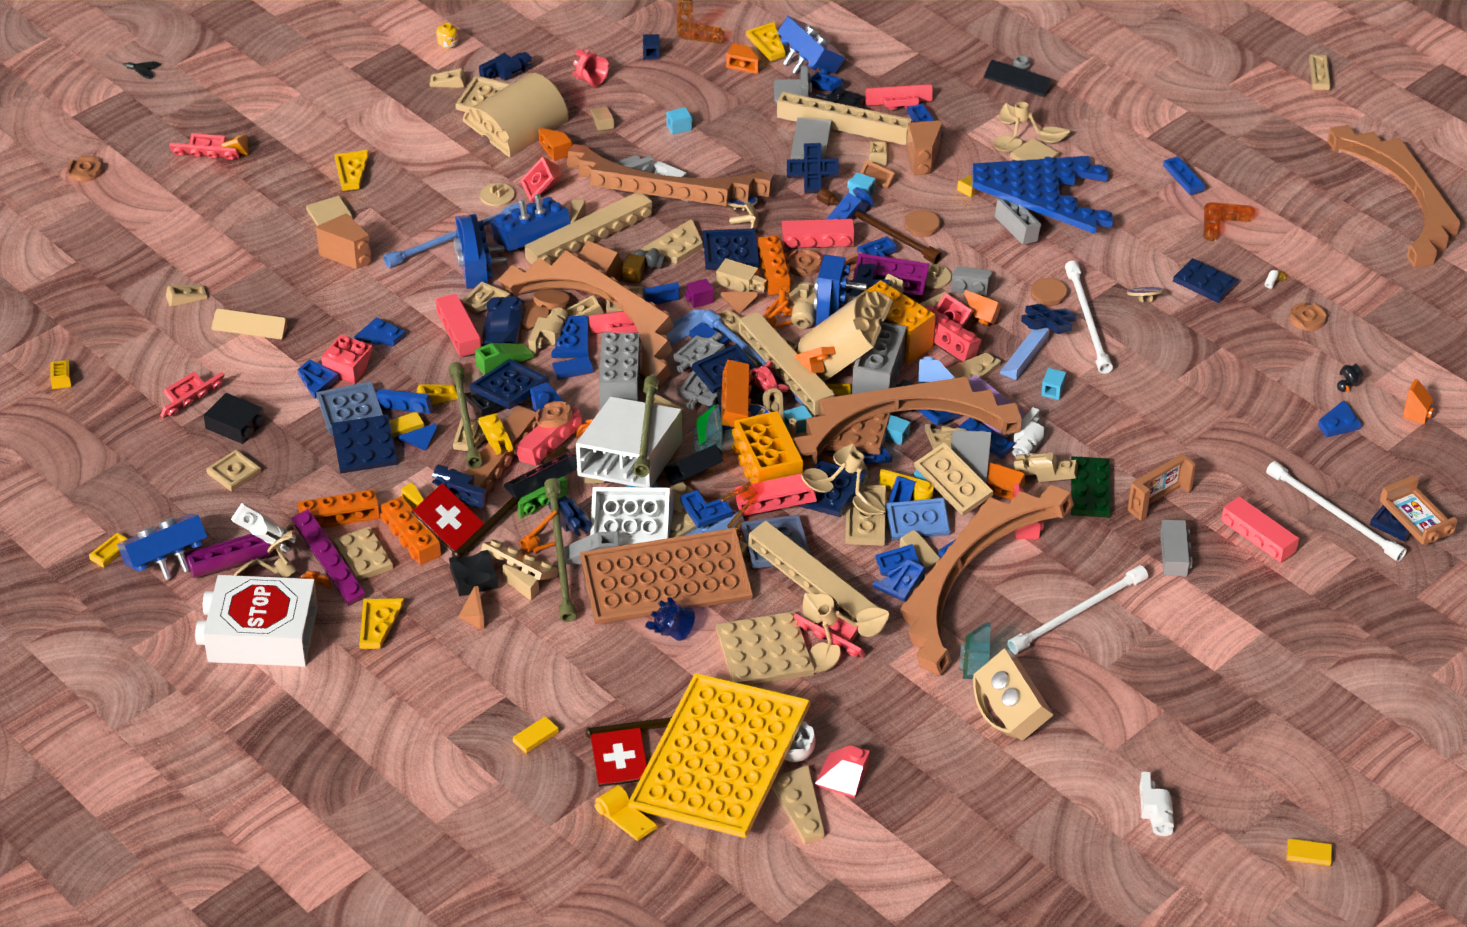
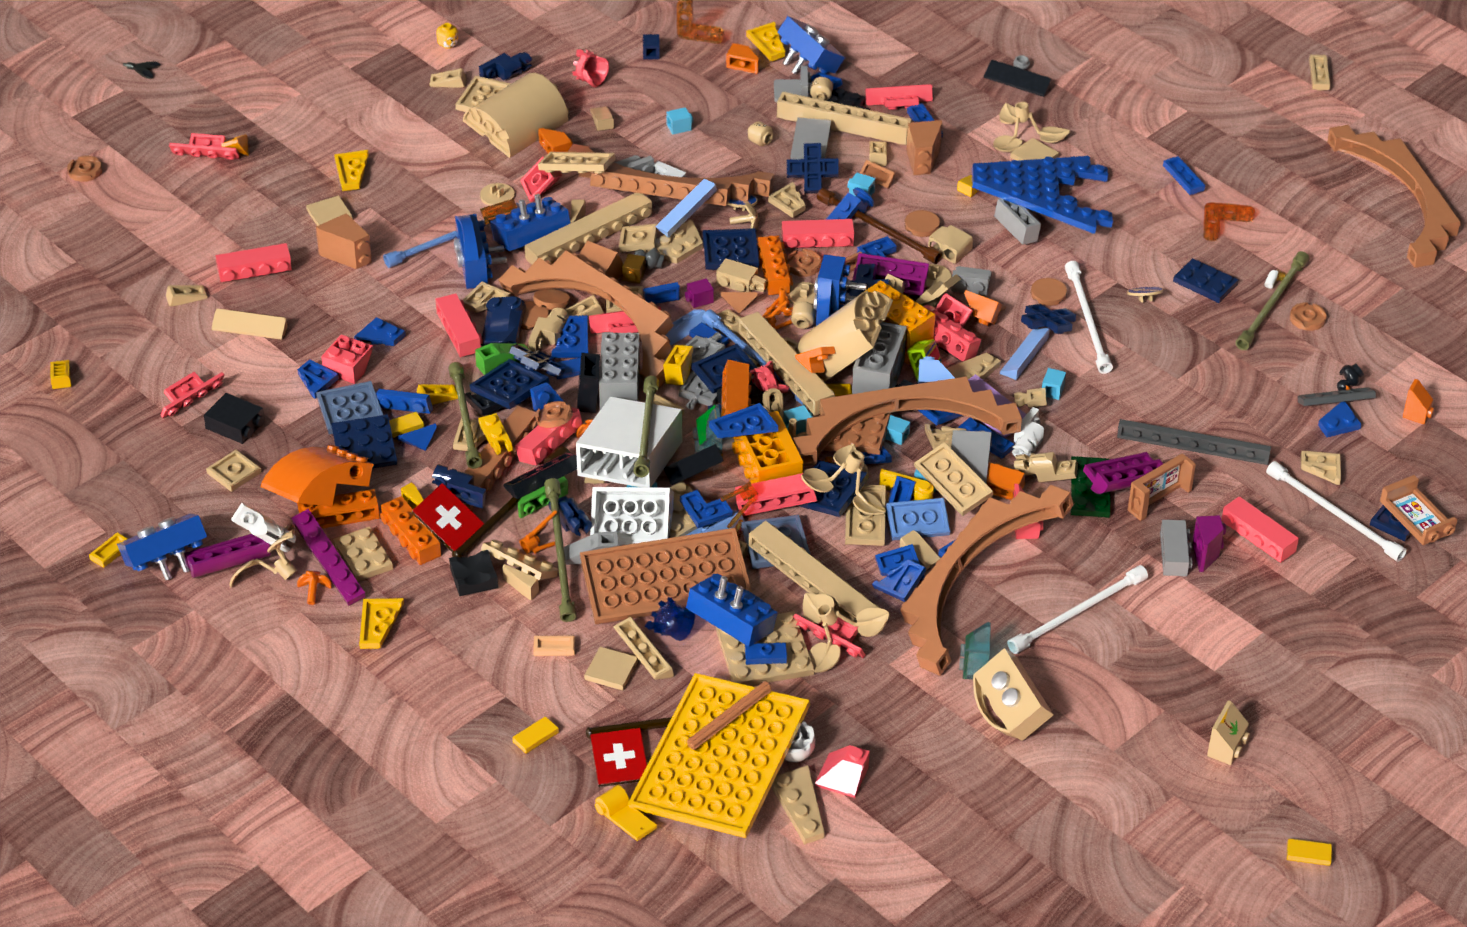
white brick [195,575,318,666] -> none
nougat slope [458,586,484,629] -> none
white plate [1139,772,1174,836] -> none
none -> coral brick [215,243,292,282]
none -> orange slope [261,445,374,506]
none -> clear orange plate [480,199,517,225]
none -> dark blue plate [509,344,566,377]
none -> light nougat tile [534,636,575,656]
none -> tan plate [538,152,616,174]
none -> black brick [577,353,600,413]
none -> tan tile [584,647,638,690]
none -> tan slope [613,617,674,680]
none -> tan tile [619,224,658,252]
none -> light blue slope [656,179,717,238]
none -> yellow slope [663,345,693,385]
none -> blue piece [686,574,778,647]
none -> nougat axle [686,681,772,750]
none -> blue wing [709,403,778,438]
none -> blue plate [745,643,787,665]
none -> tan head [748,121,773,146]
none -> tan wing [768,182,805,218]
none -> tan head [810,77,833,101]
none -> lime torso [907,339,942,382]
none -> tan slope [915,274,961,304]
none -> tan piece [928,225,973,264]
none -> tan plate [1014,388,1047,407]
none -> magenta brick [1083,452,1163,494]
none -> dark grey plate [1117,419,1271,465]
none -> magenta slope [1192,515,1226,572]
none -> tan slope [1207,701,1250,765]
none -> olive hose [1235,251,1309,350]
none -> dark grey tile [1297,387,1376,406]
none -> tan wing [1300,451,1341,485]

